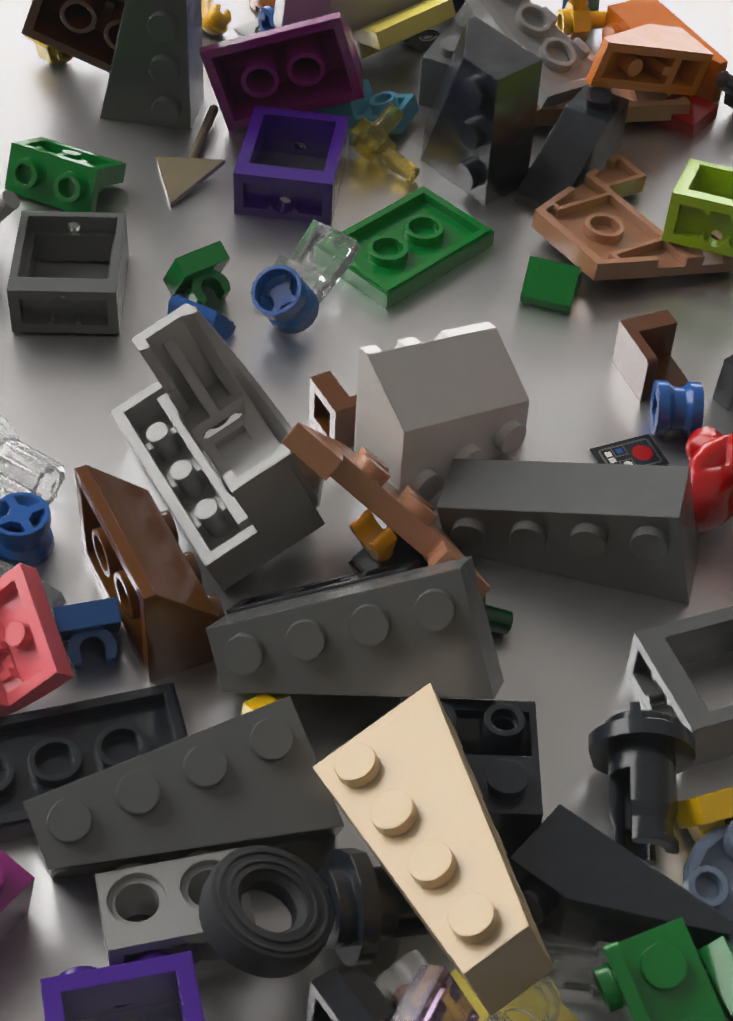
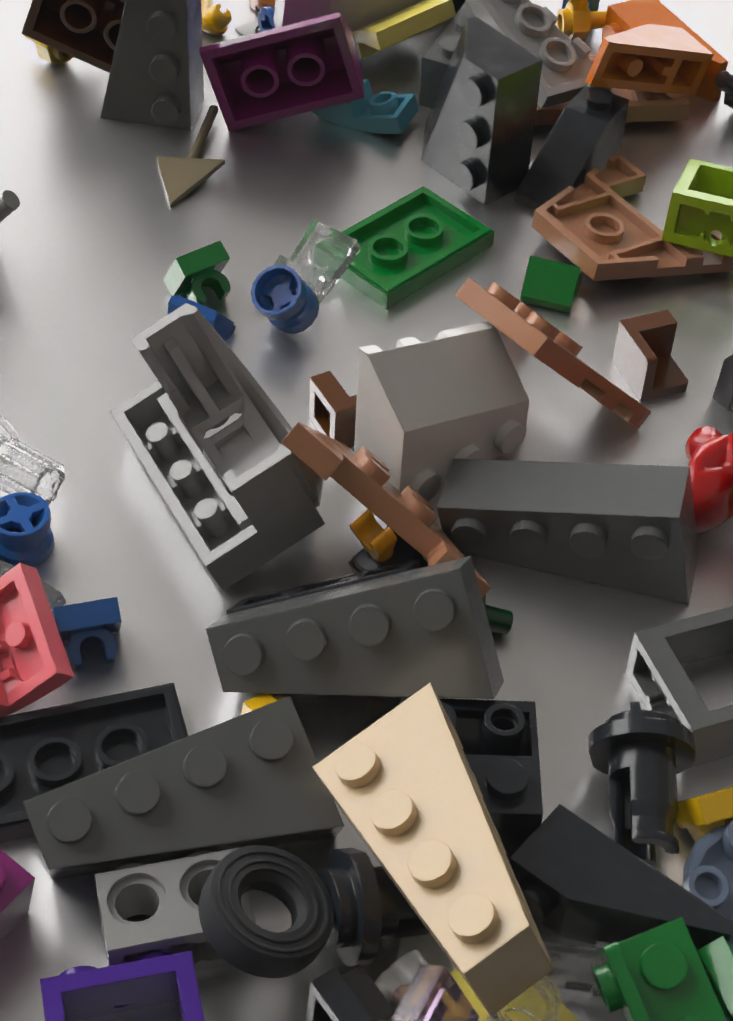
green bracket [5,137,127,212] -> none
dark grey window [7,211,129,334] -> none
reddish brown slope [74,465,225,682] -> none
dark purple window [233,106,350,225] -> none
clear yellow piece [350,102,420,184] -> none
black sticker [401,23,445,55] -> none
sticker [589,434,669,466] -> none
blue wheel [649,380,704,437] -> none
red tile [655,94,719,138] -> none
none -> nougat wing [455,277,651,429]

